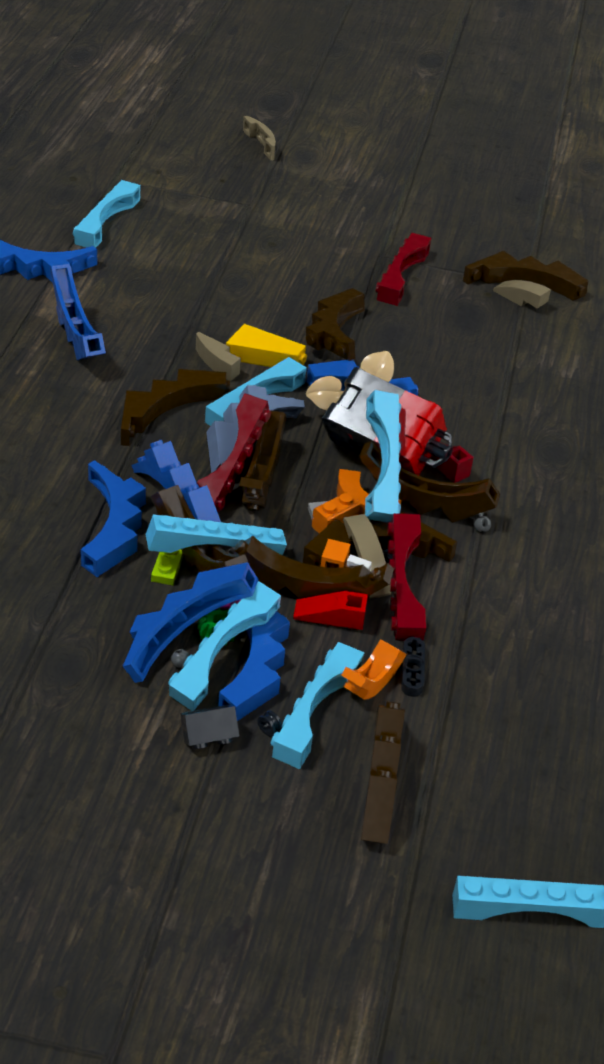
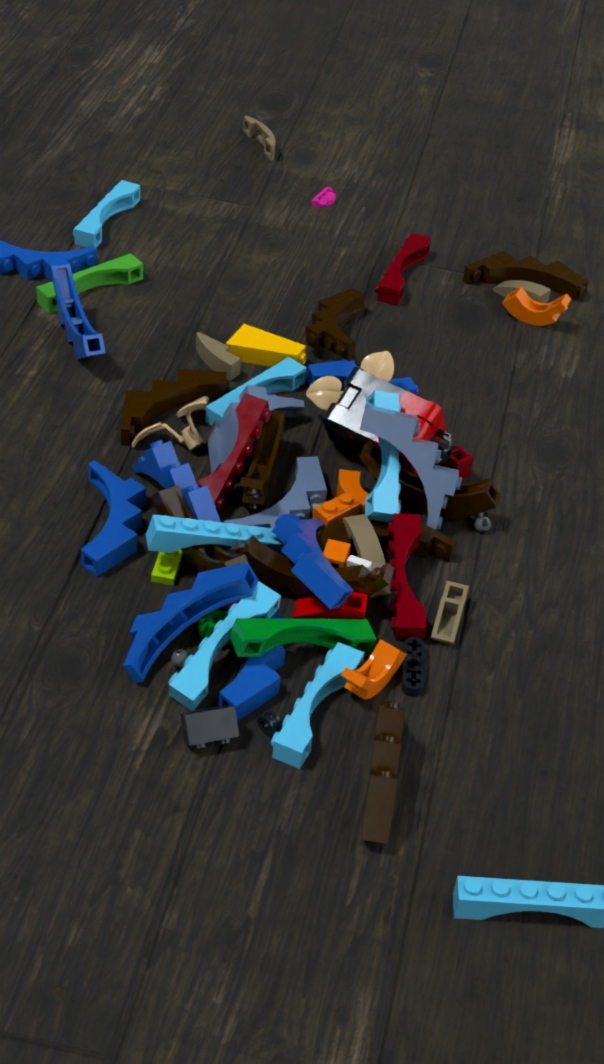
none -> bright green arch [36,253,143,314]
none -> tan plant [132,396,209,451]
none -> sand blue arch [224,456,327,528]
none -> green arch [230,618,377,657]
none -> blue arch [272,514,354,609]
none -> dark pink tile [311,186,336,207]
none -> sand blue arch [360,404,462,530]
none -> dark tan slope [430,581,469,644]
none -> orange arch [502,286,571,326]

